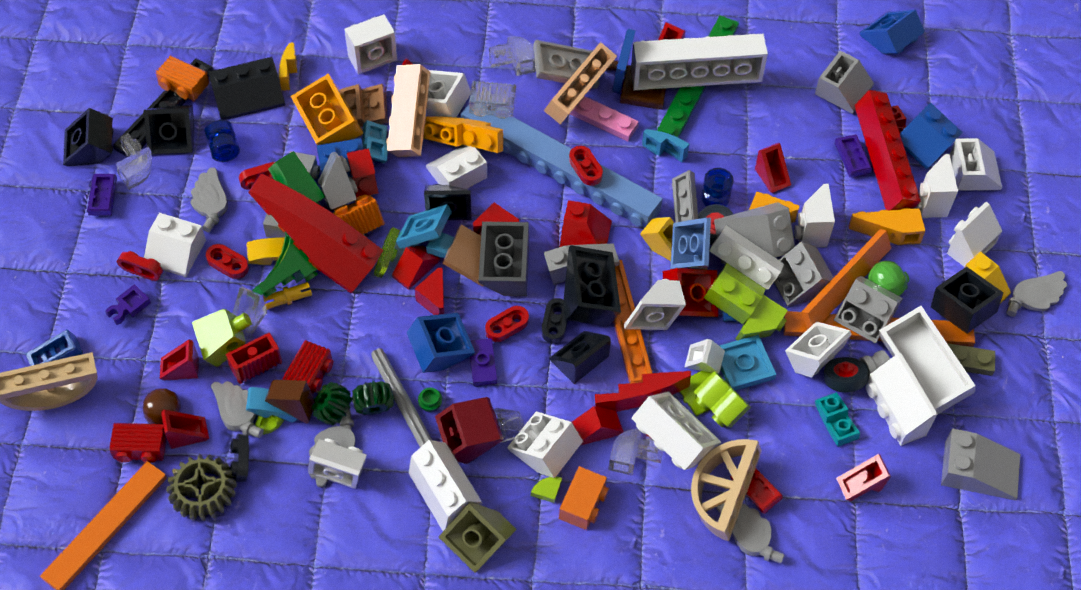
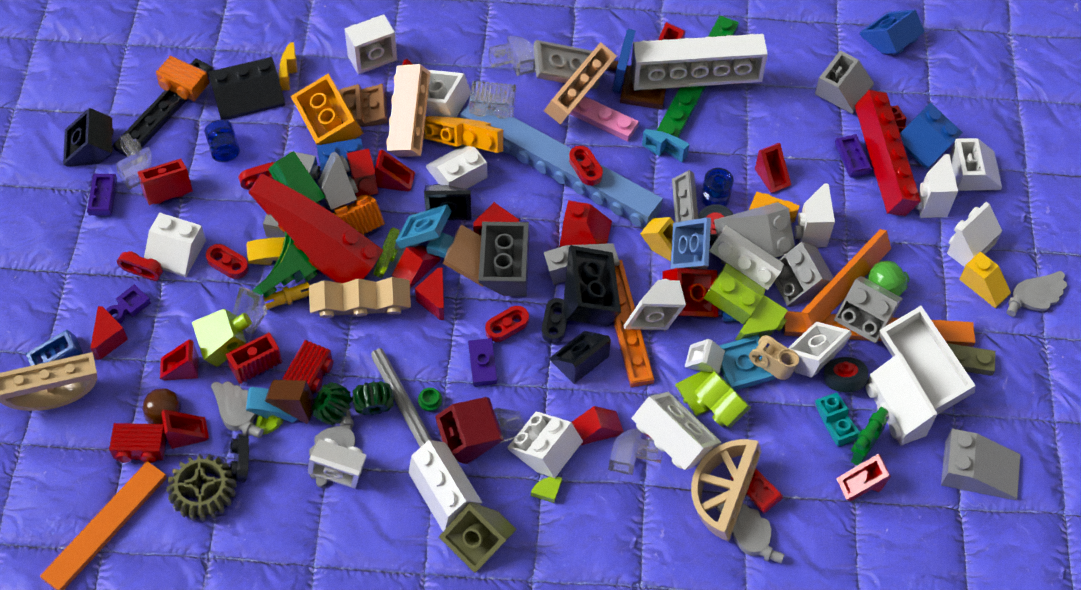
black slope [144,105,195,154] -> none
light grey animal [190,167,228,232] -> none
dark azure slope [363,120,388,163] -> none
blue slope [407,313,475,373] -> none
orange brick [559,466,609,530] -> none
red slope [595,371,691,412] -> none
light orange slope [848,208,926,245] -> none
light grey wheel [859,350,890,378] -> none
black brick [931,267,1004,334] -> none
none -> red slope [90,306,128,360]
none -> red brick [137,159,193,205]
none -> tan brick [309,277,411,318]
none -> red slope [375,149,415,192]
none -> tan piece [749,336,799,380]
none -> green plate [851,407,888,466]

